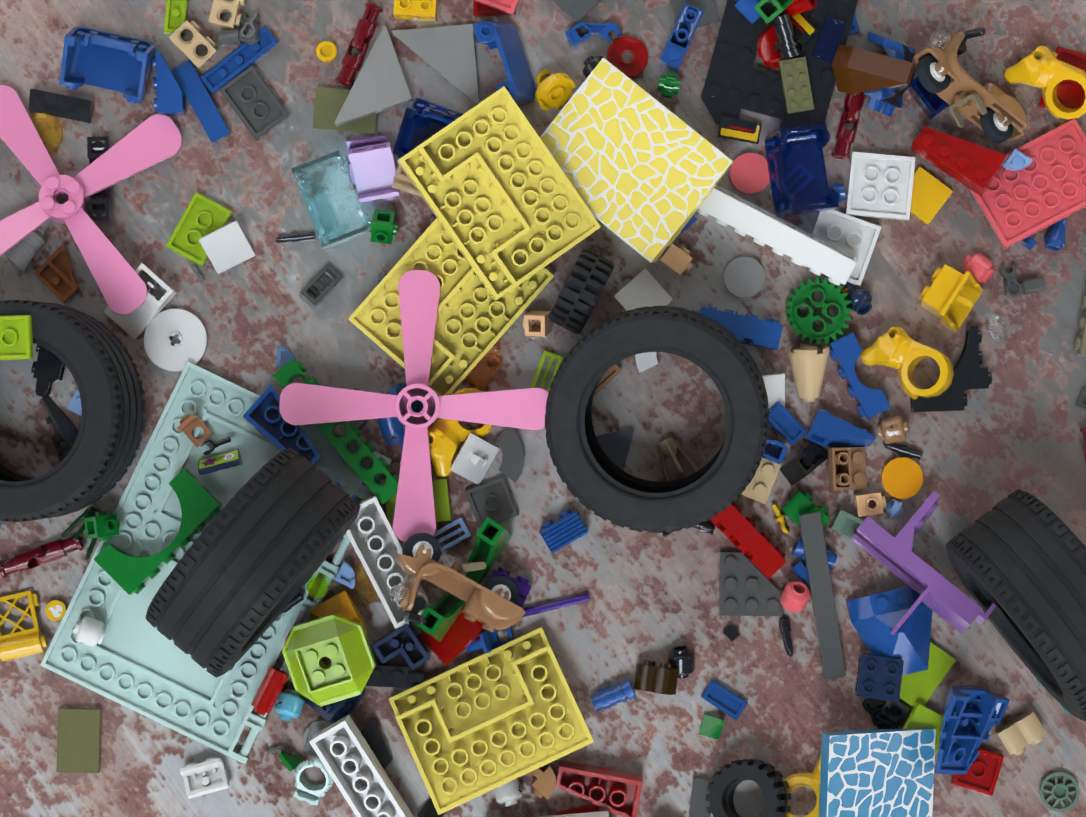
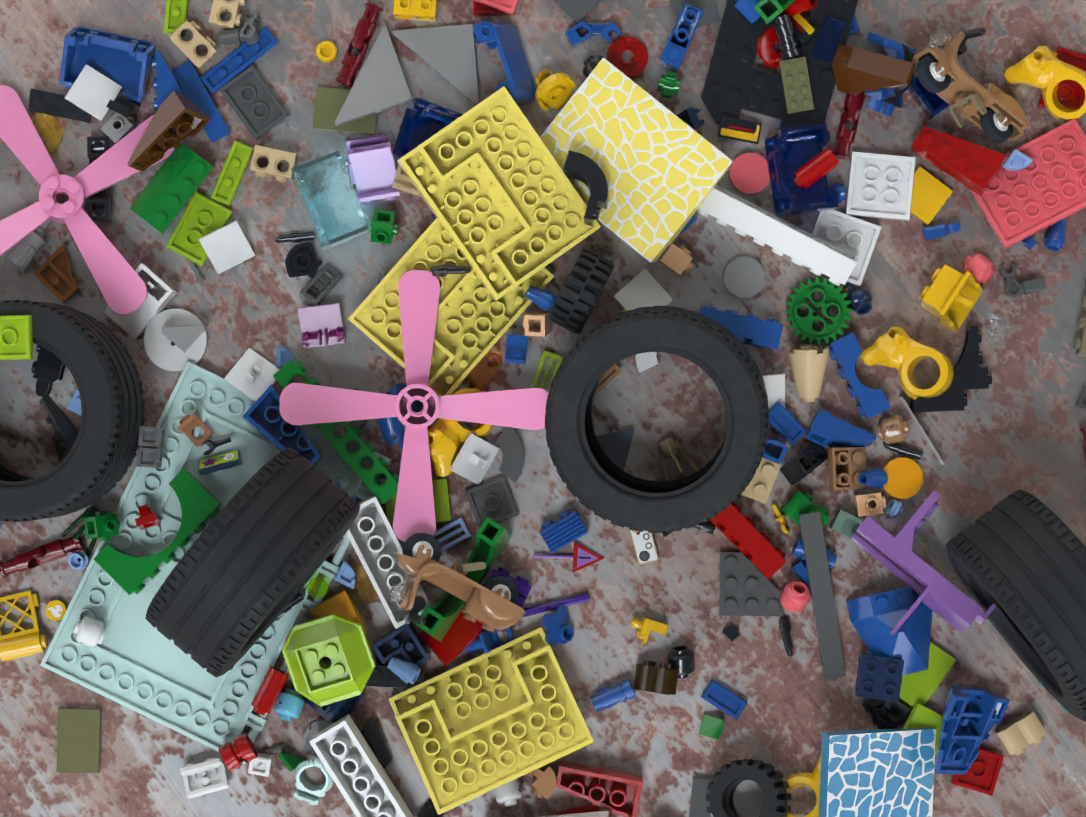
sand green wheel [1039,772,1080,812] -> none
none -> white piece [65,64,122,121]
none -> light blue plate [68,550,89,570]
none -> light grey brick [101,112,136,143]
none -> black slope [106,96,140,117]
none -> reddish brown wedge [127,91,211,172]
none -> green slope [129,142,214,234]
none -> red tile [135,505,162,530]
none -> flat silver hips [136,426,165,468]
none -> light grey slope [162,325,205,353]
none -> lime tile [210,140,254,207]
none -> red wheel [218,733,258,771]
none -> white piece [224,348,280,402]
none -> white tile [248,753,273,777]
none -> tan brick [250,145,299,183]
none -> black animal [285,242,323,279]
none -> hinge [297,303,346,349]
none -> medium blue cone [387,657,421,684]
none -> black piece [431,265,472,276]
none -> blue bracket [504,335,528,365]
none -> blue cone [525,285,558,311]
none -> piece [533,542,604,573]
none -> blue plate [542,605,574,646]
none -> black arch [563,150,608,226]
none -> white tile [629,530,659,565]
none -> yellow piece [630,616,669,644]
none -> dark blue tile [677,107,704,130]
none -> red brick [793,147,840,189]
none -> blue cone [858,468,888,489]
none -> white sticker [899,397,945,465]
none -> blue bar [922,222,961,241]

